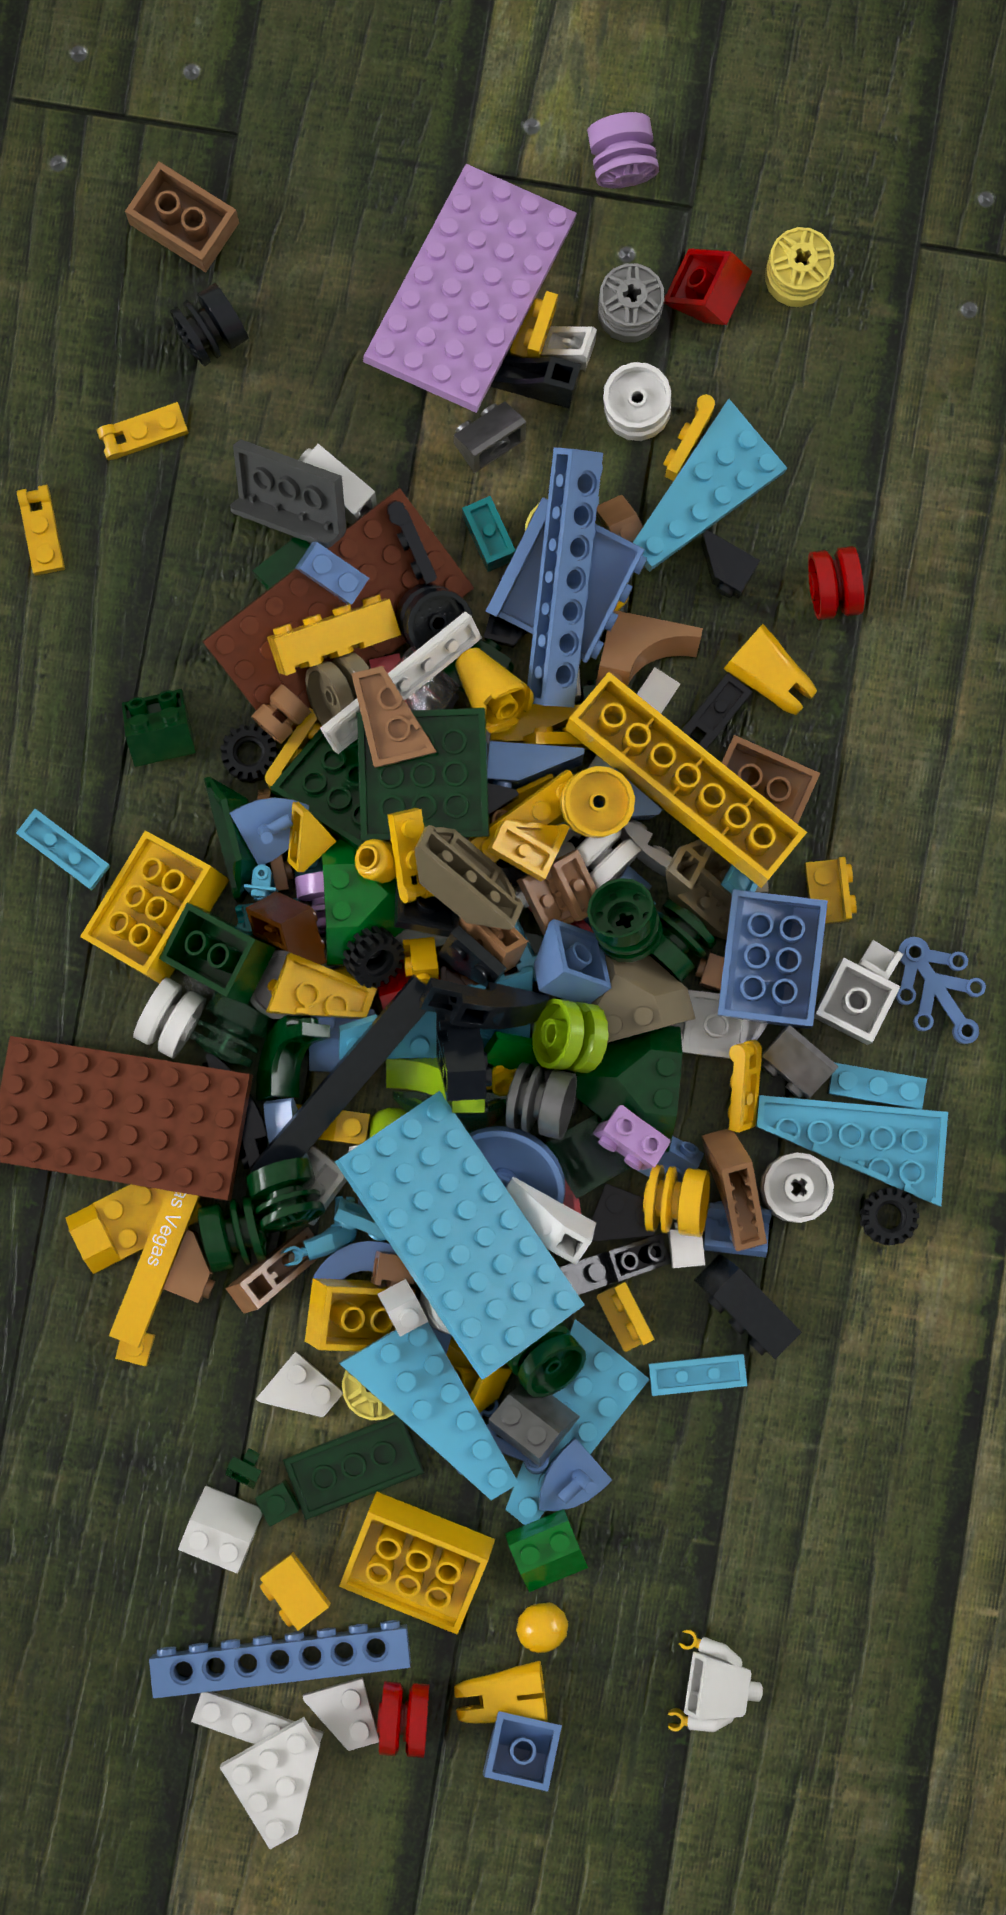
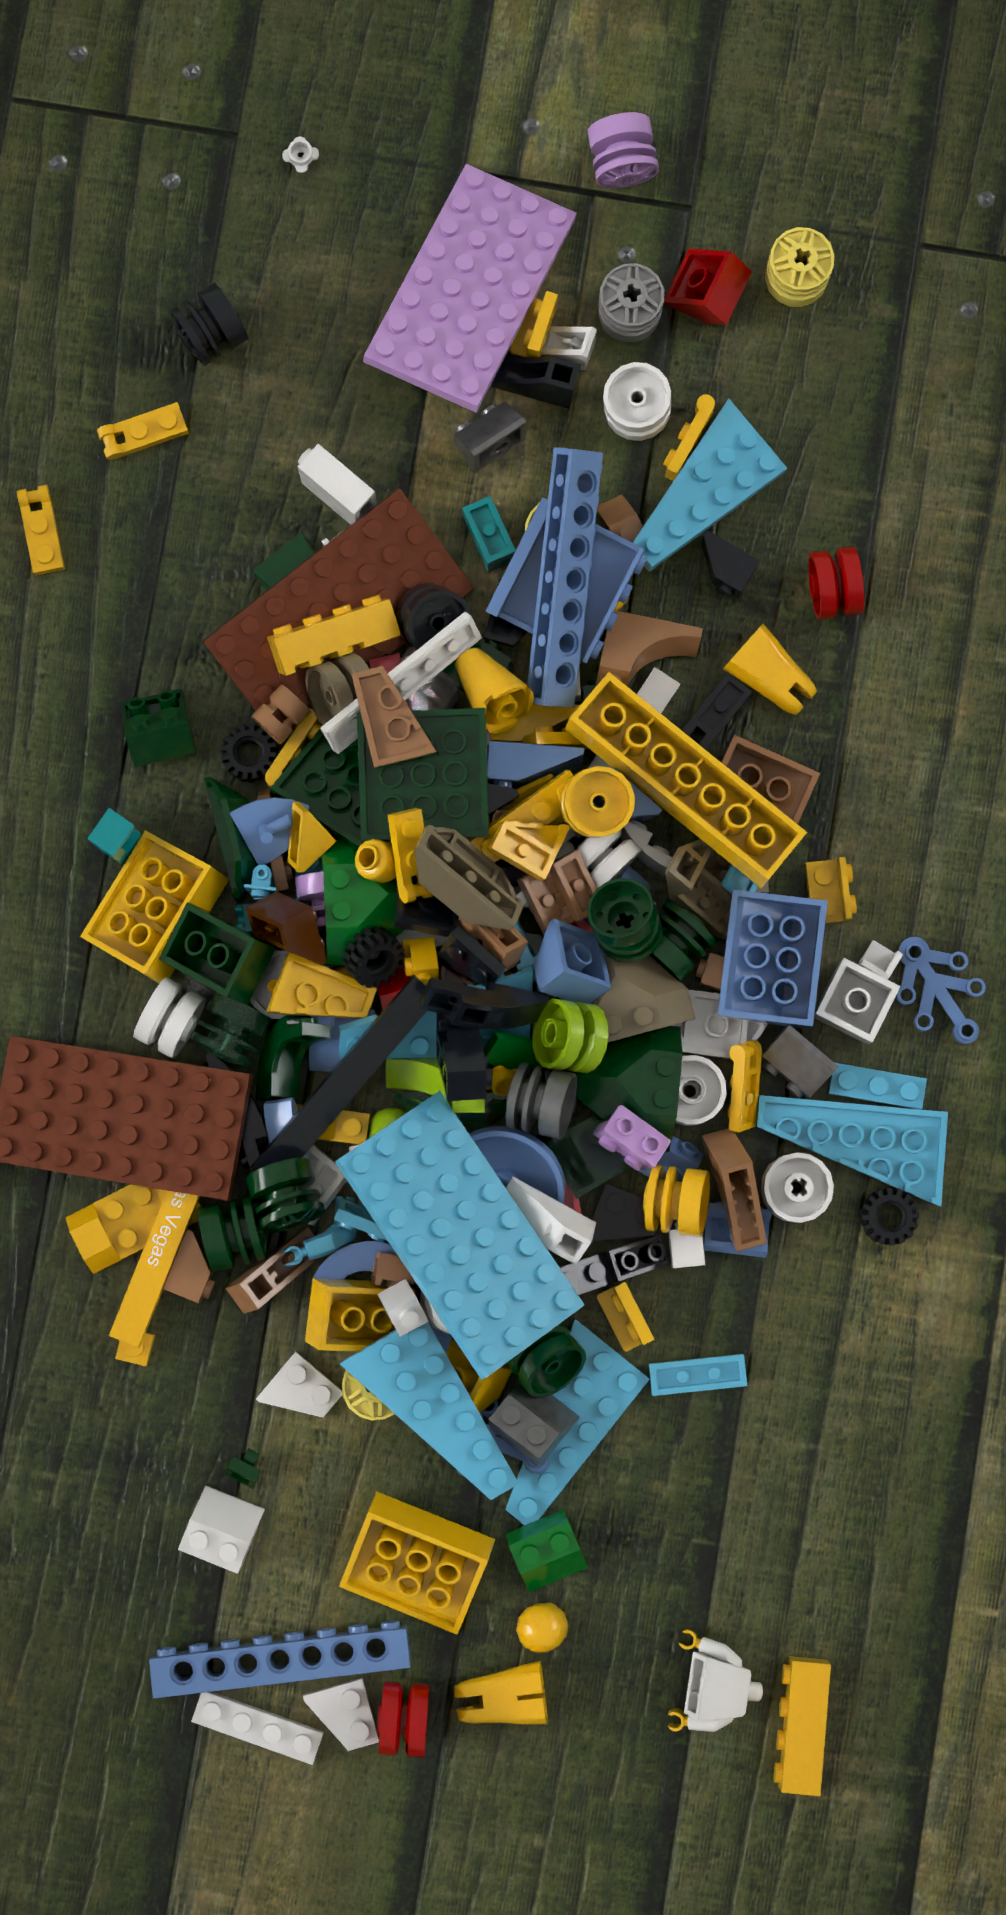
medium azure plate [16,809,110,890] -> none
medium nougat brick [125,161,239,272] -> none
white plate [220,1717,320,1849] -> none
dark grey bracket [230,439,346,548] -> none
dark green brick [255,1479,301,1527] -> none
yellow brick [260,1552,331,1631] -> none
dark green tile [283,1415,425,1520] -> none
medium blue brick [295,542,369,605] -> none
black hinge [387,500,437,584] -> none
medium blue slope [483,1711,562,1791] -> none
medium blue shield [539,1437,612,1511] -> none
black wedge [694,1254,802,1359] -> none
none -> teal panel [87,808,142,865]
none -> white plate [282,137,319,173]
none -> white wheel [676,1055,727,1126]
none -> yellow brick [774,1656,831,1796]

